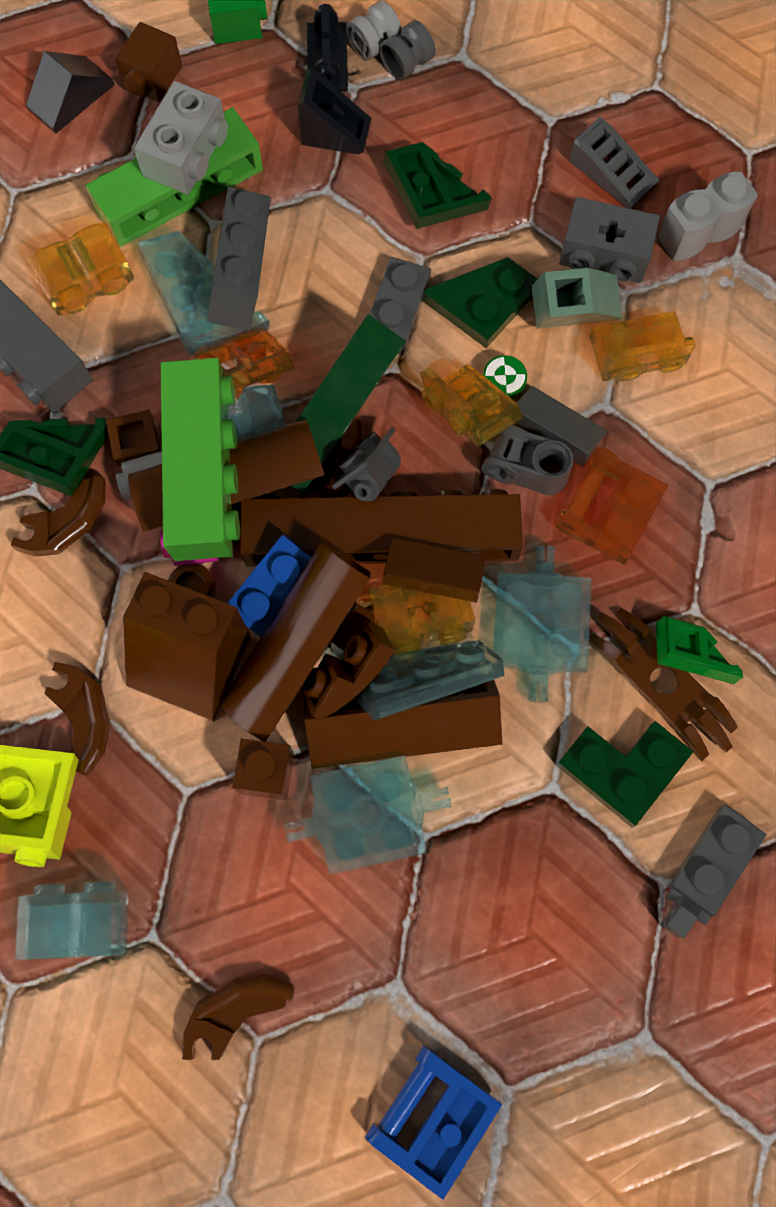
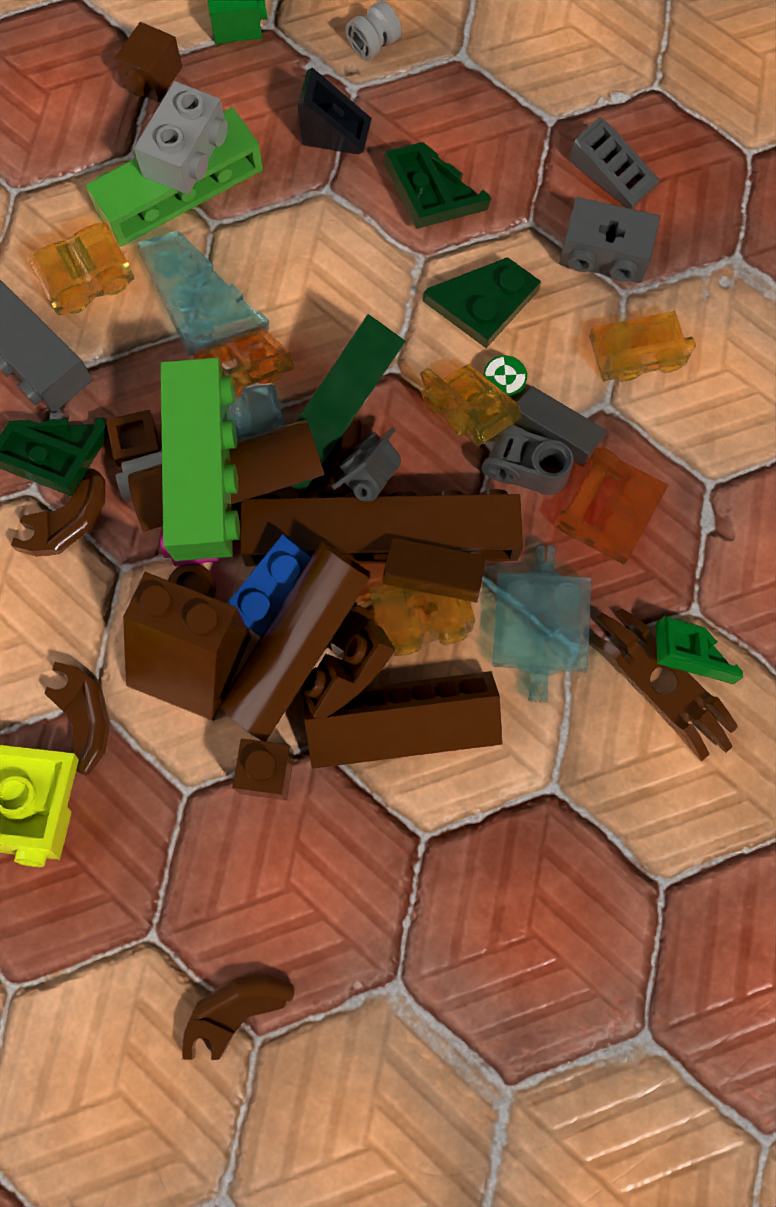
clear light blue brick [15,882,128,960] -> none
black slope [26,51,115,134] -> none
dark grey brick [206,186,271,331] -> none
clear light blue plate [284,755,452,875] -> none
black hinge [307,4,348,91] -> none
clear light blue wing [354,640,504,721] -> none
blue plate [365,1045,502,1200] -> none
dark grey hinge [370,257,431,354] -> none
dark grey wheel [379,20,436,80] -> none
sand green slope [532,268,622,329] -> none
dark green plate [556,721,694,828] -> none
light grey brick [657,172,758,261] -> none
dark grey hinge [660,805,767,938] -> none

